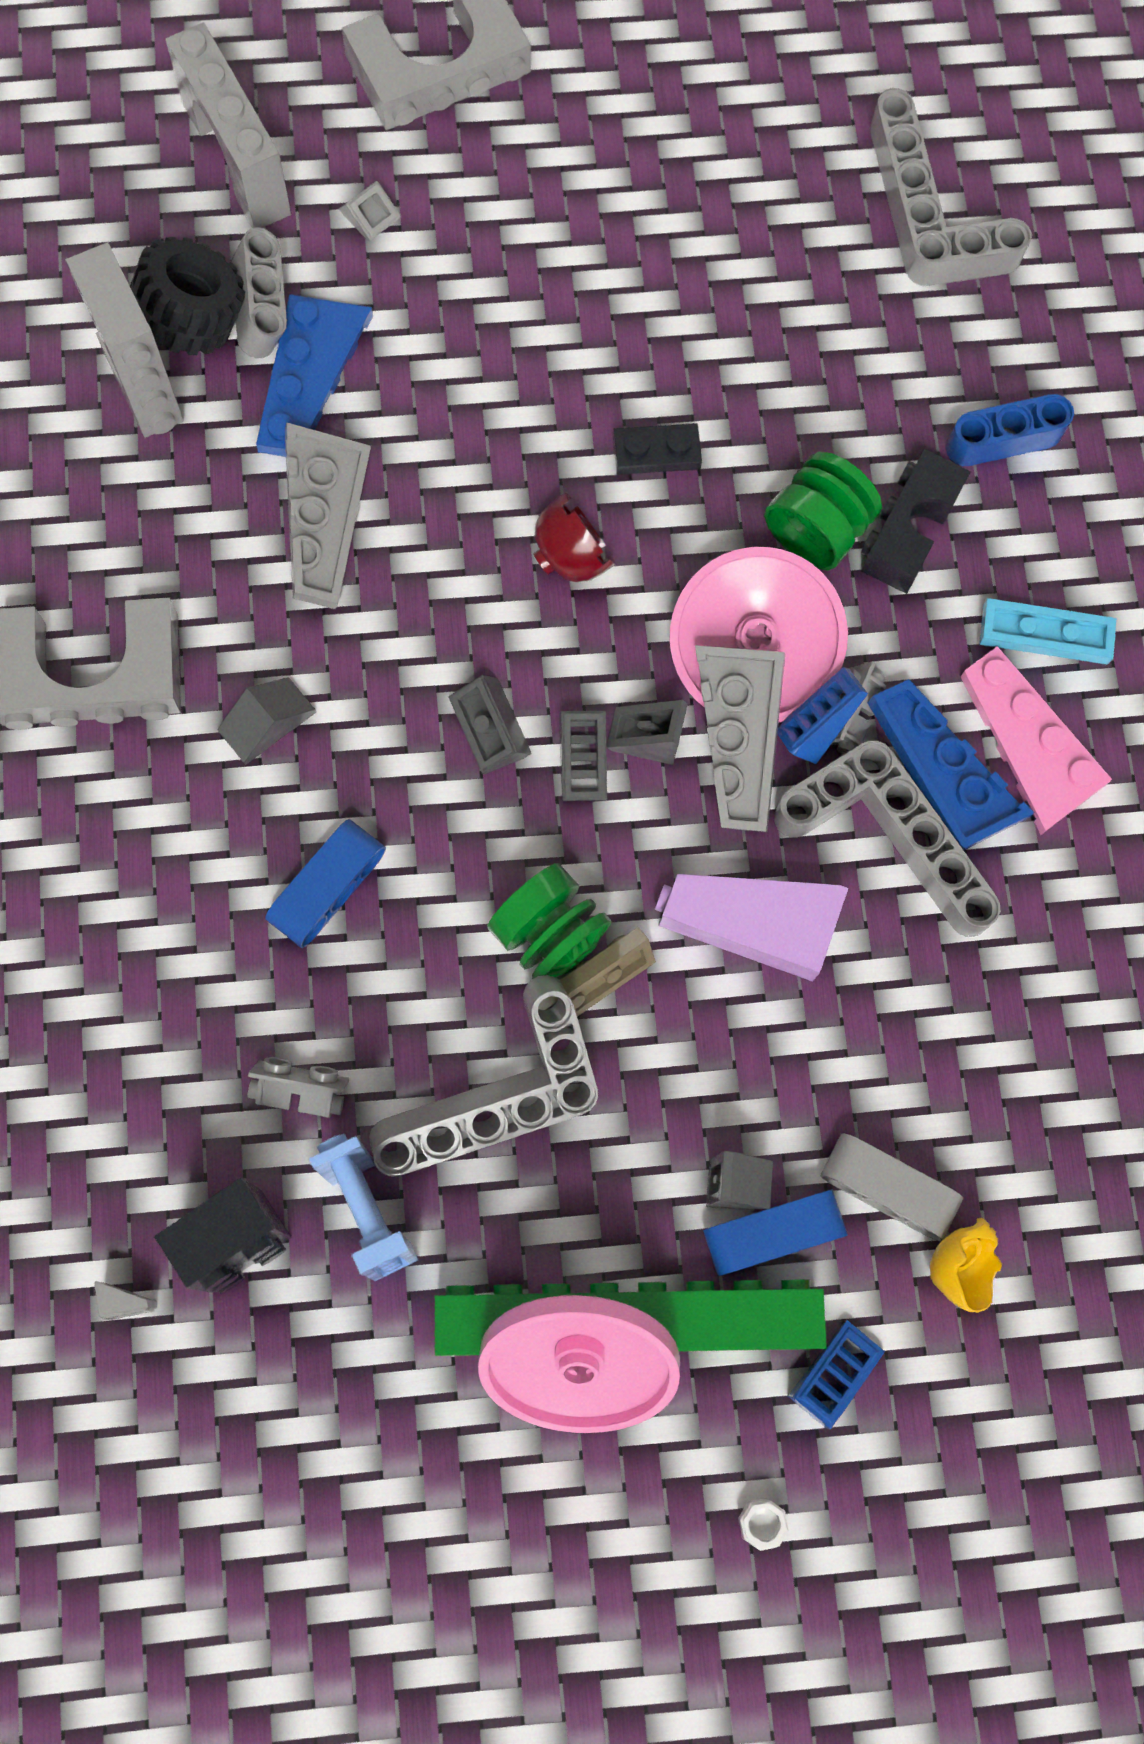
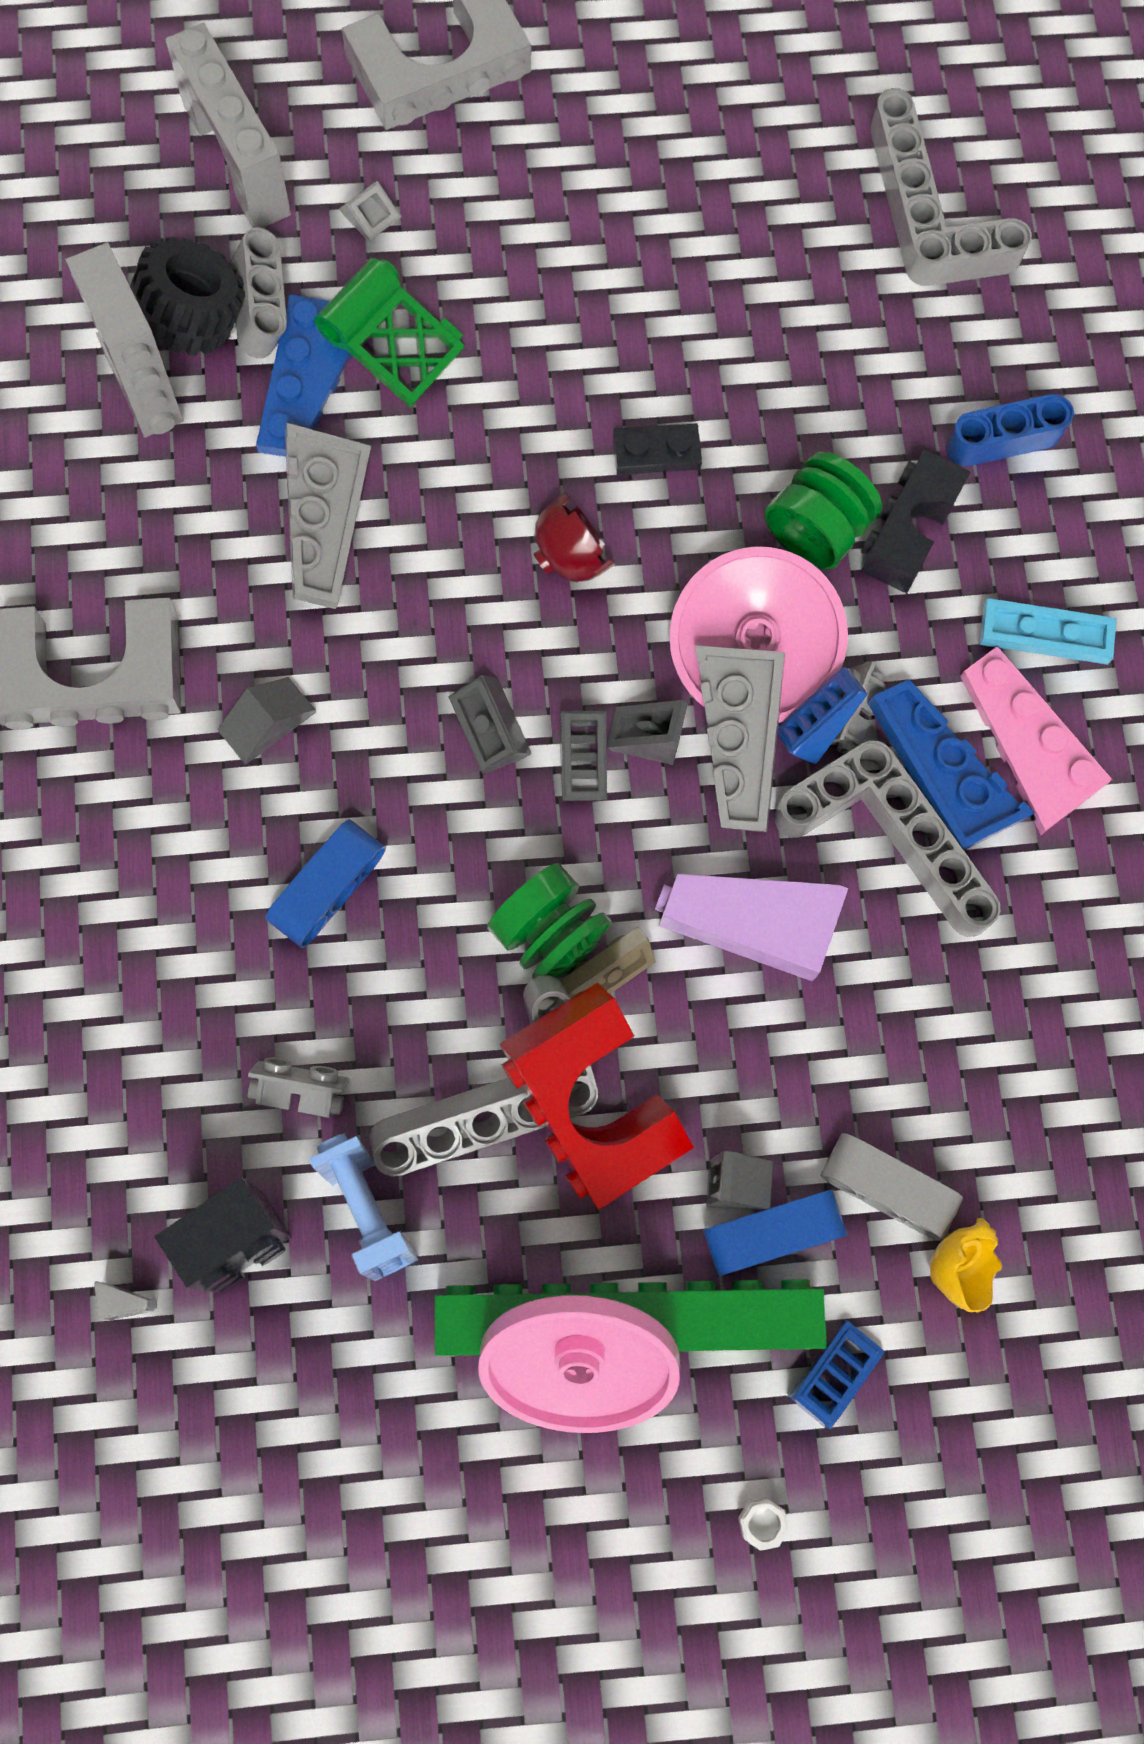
none -> green piece [314,258,465,408]
none -> red arch [500,982,694,1210]

